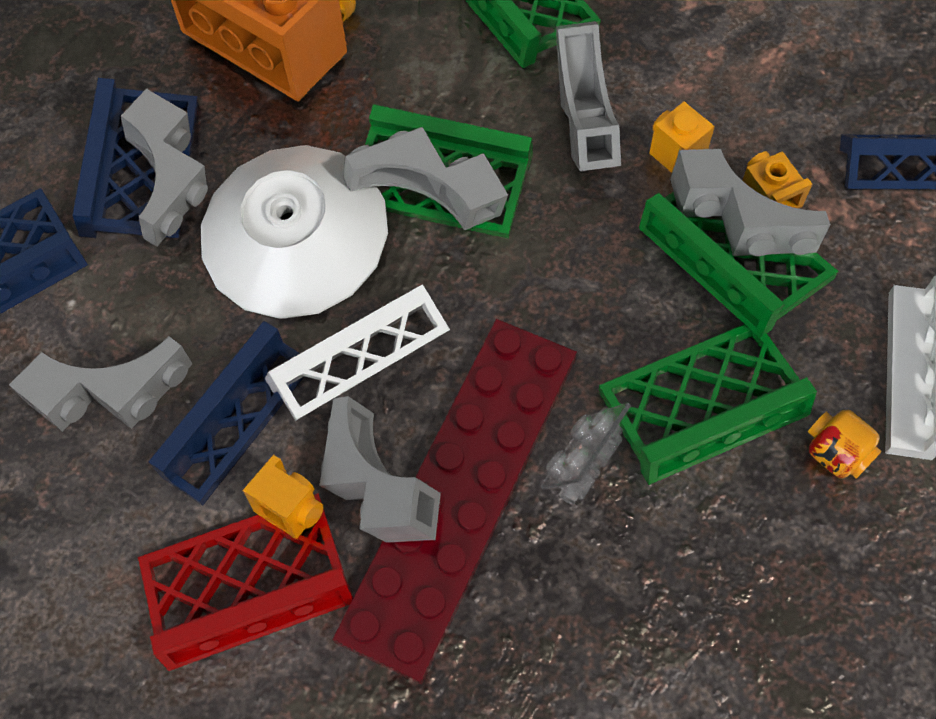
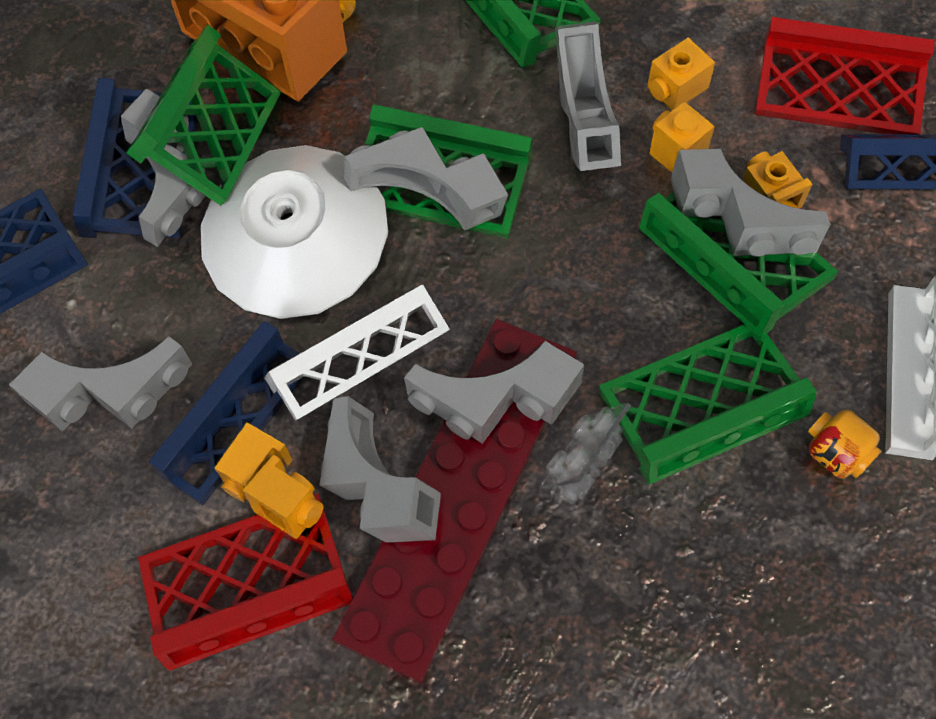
none -> green fence [126,24,281,206]
none -> light orange brick [215,423,293,502]
none -> light grey arch [404,341,584,444]
none -> light orange brick [647,37,715,111]
none -> red fence [754,17,935,134]

